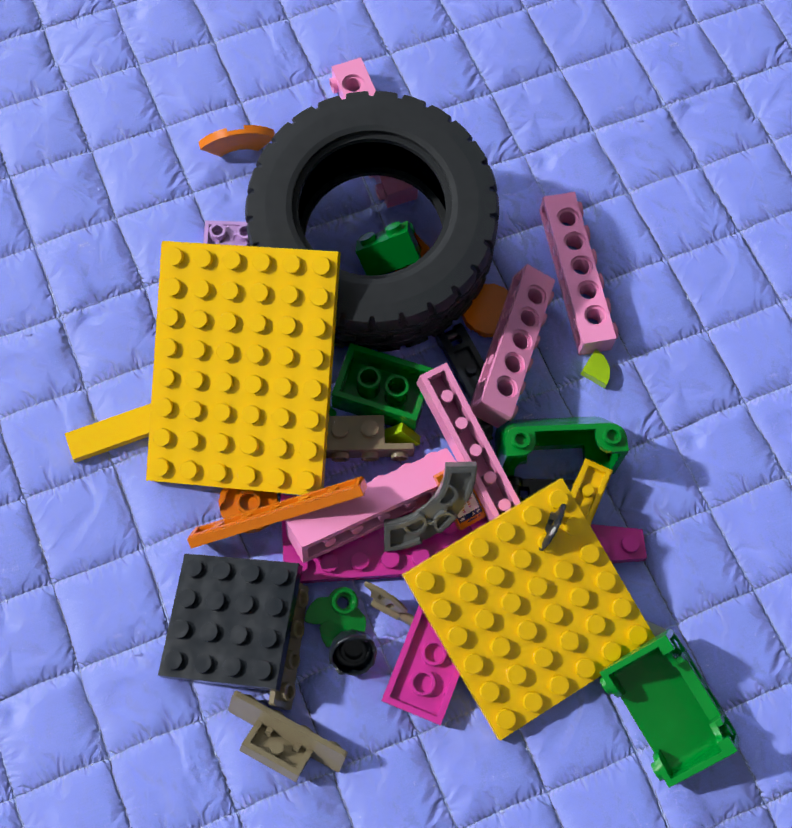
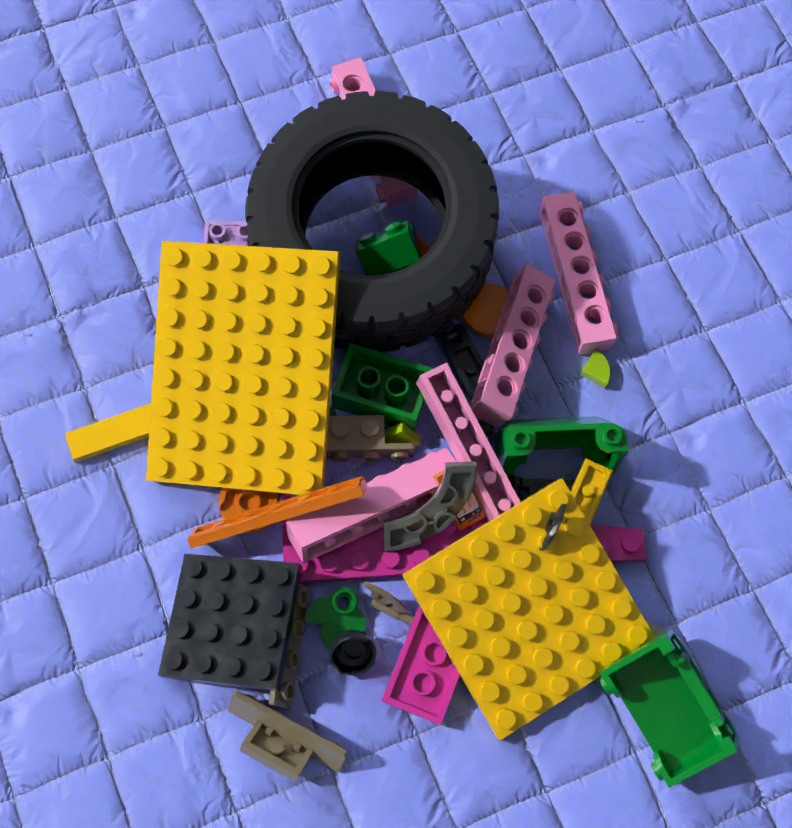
orange tile [199,125,275,157] -> none

